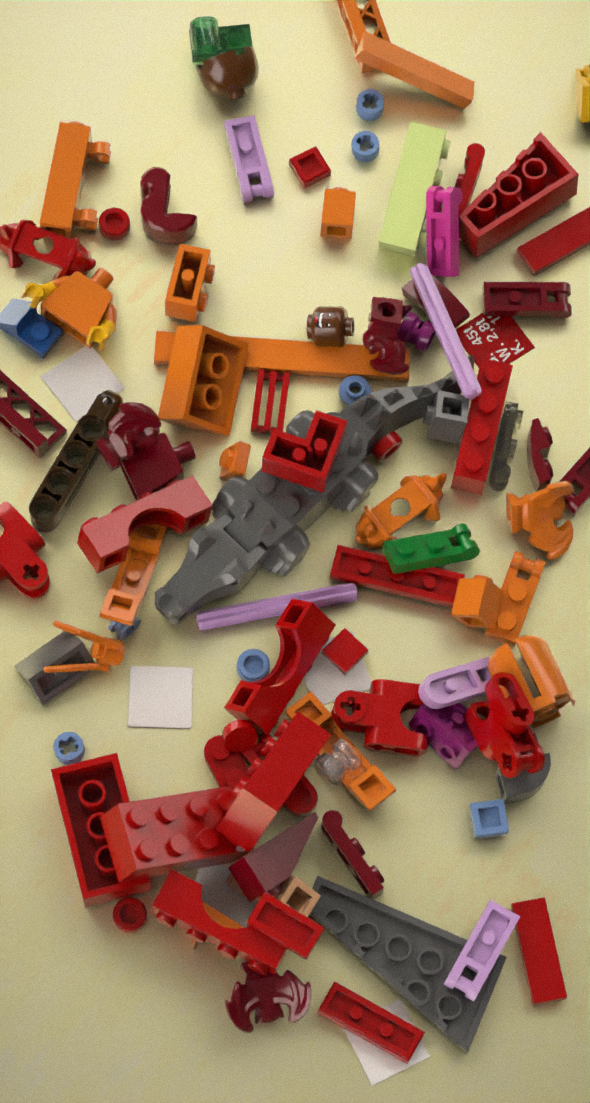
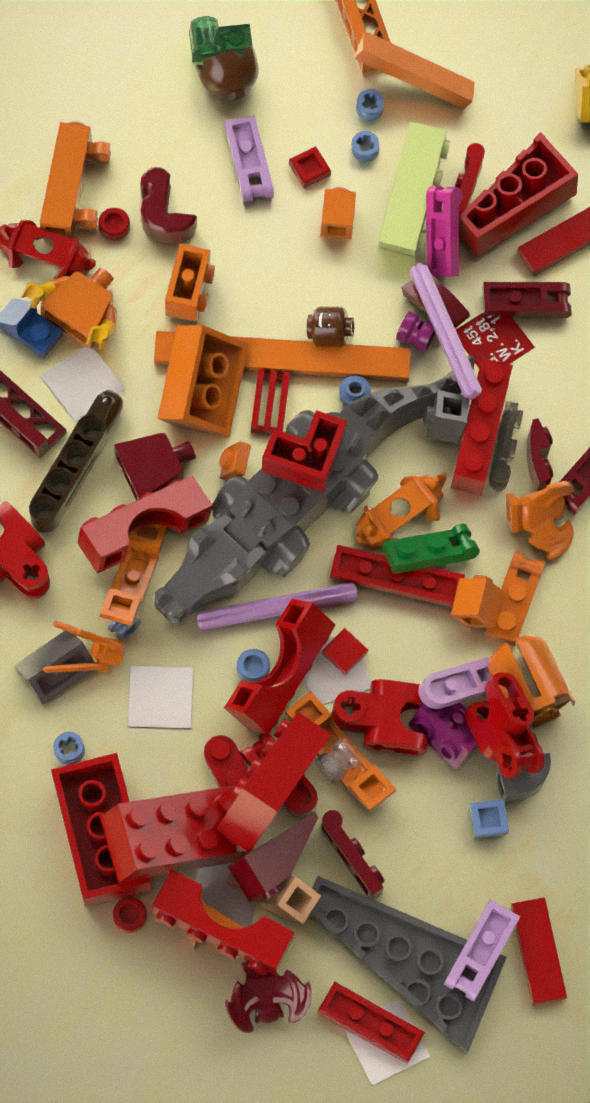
dark red animal [96,402,161,472] -> none
red tile [222,719,257,752] -> none
red tile [246,892,324,960] -> none
dark red animal [362,297,412,375] -> none
red tile [371,431,403,461] -> none

